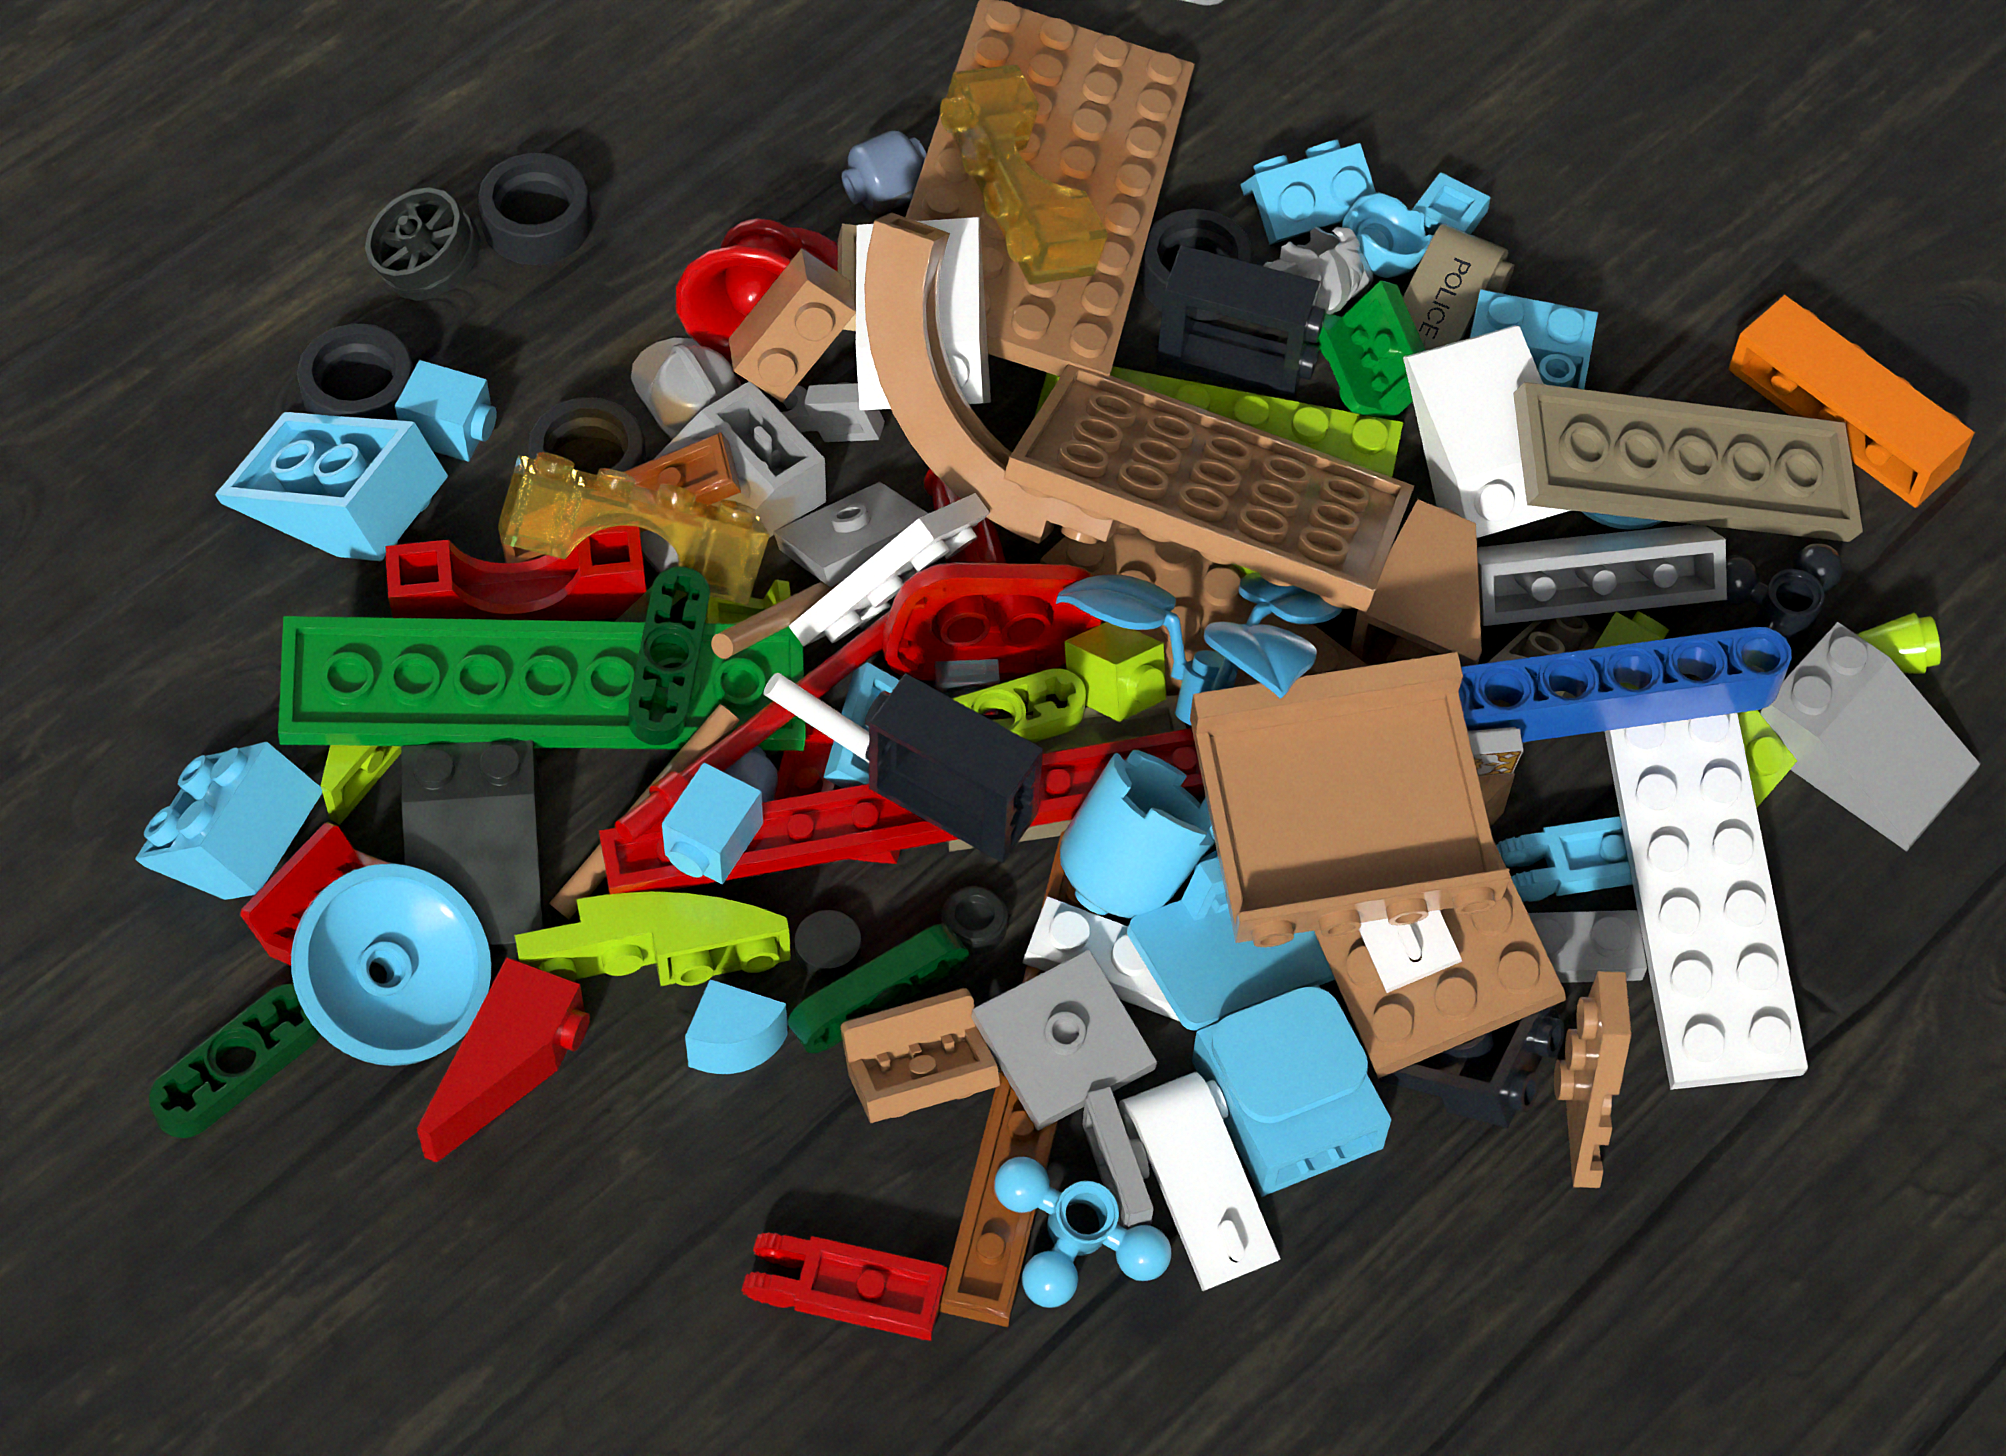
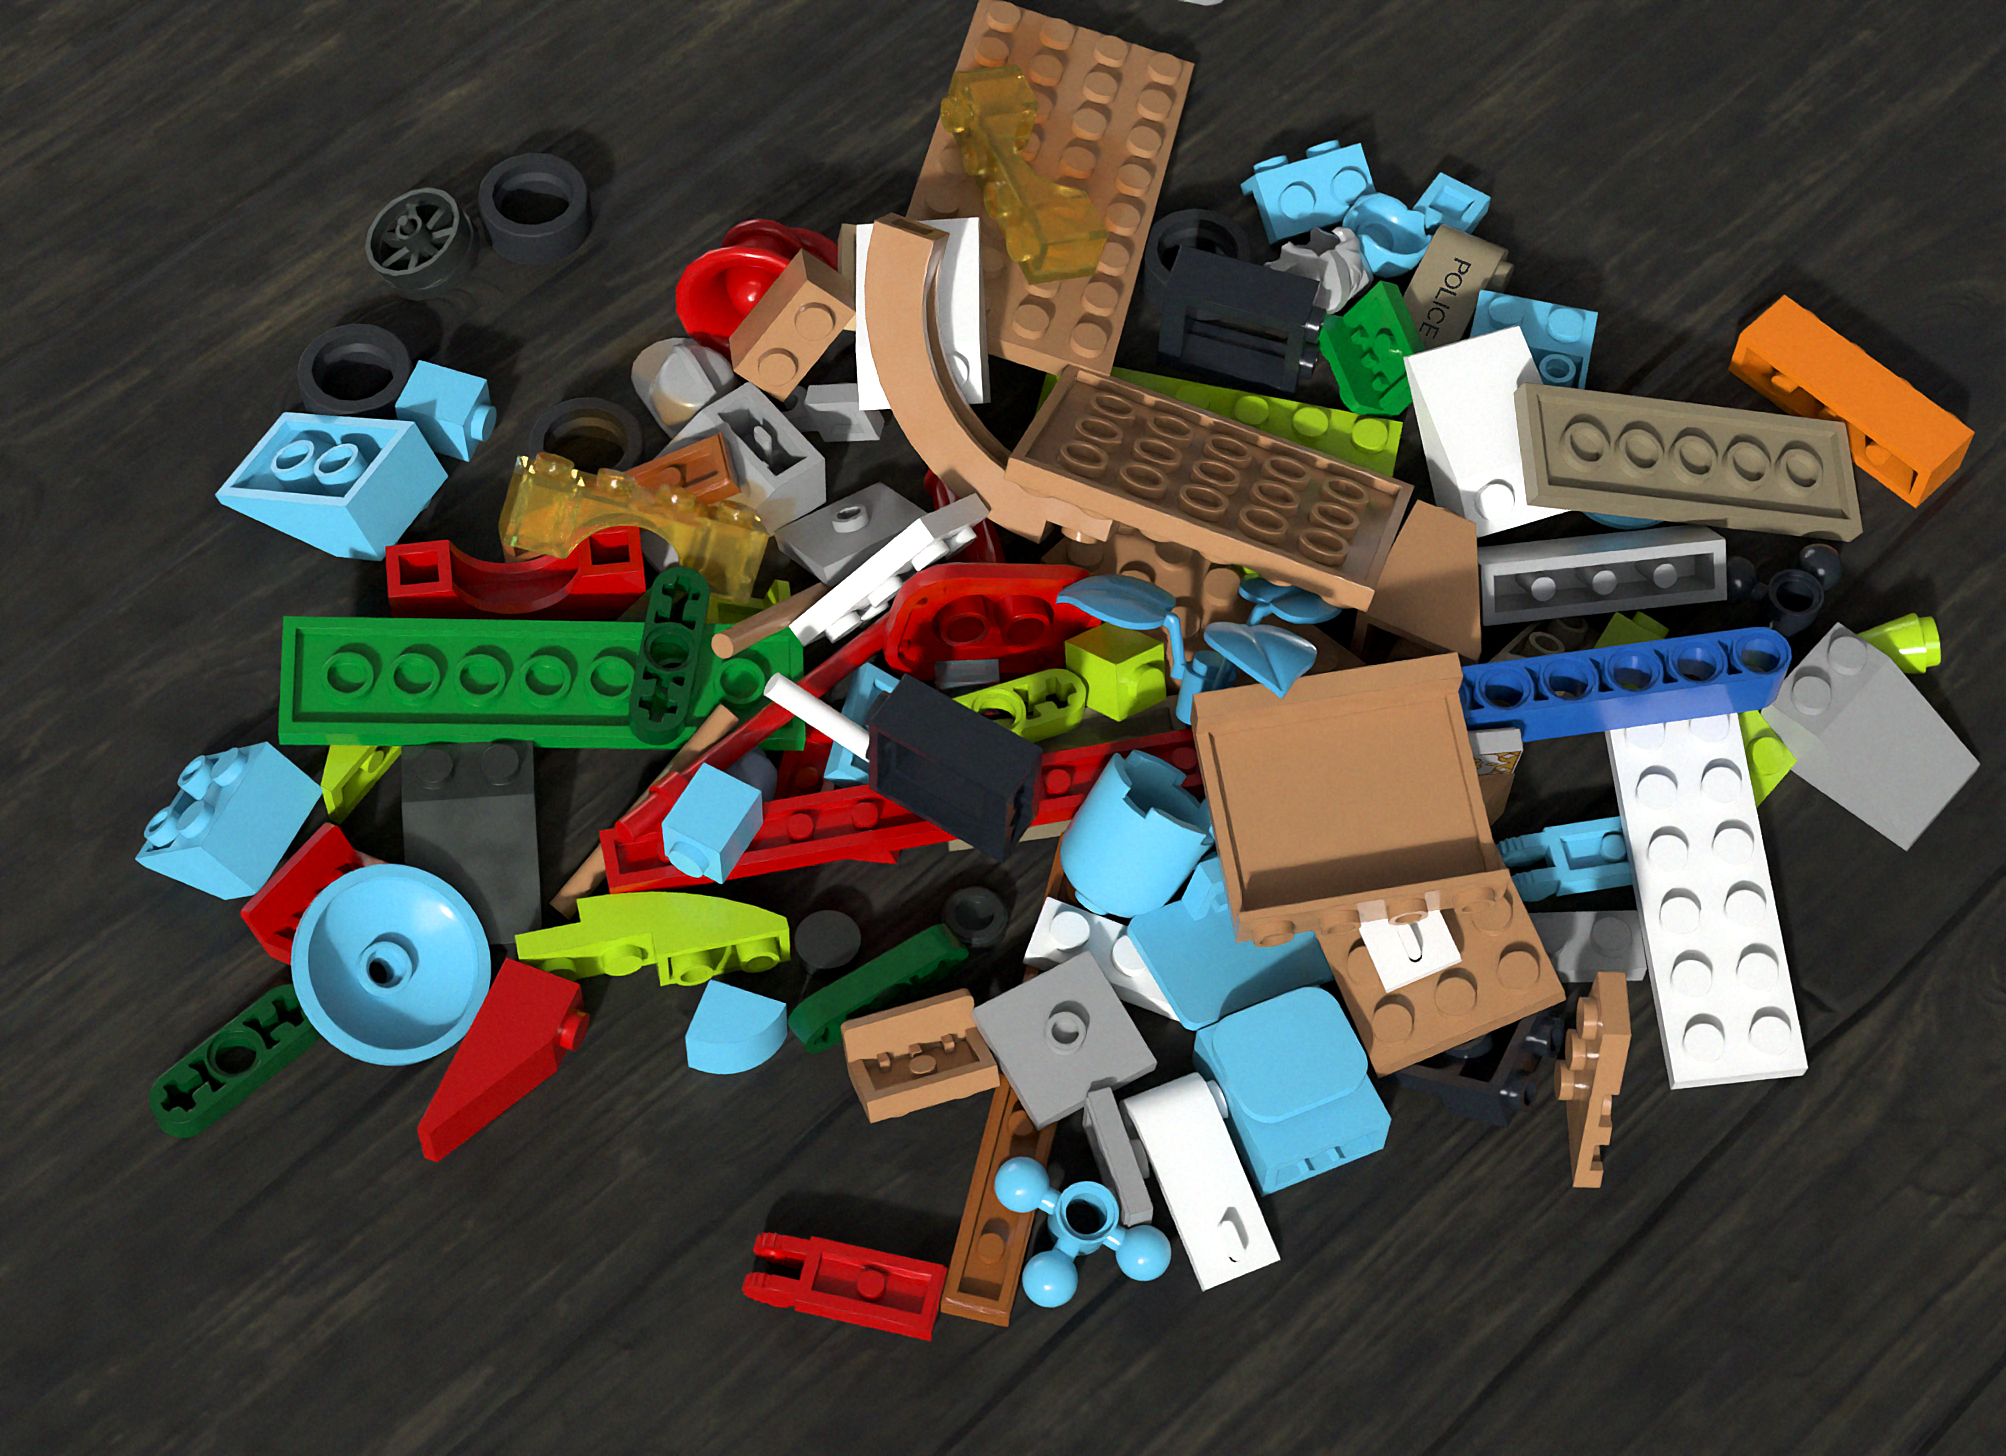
sand blue head [842,131,927,215] -> none

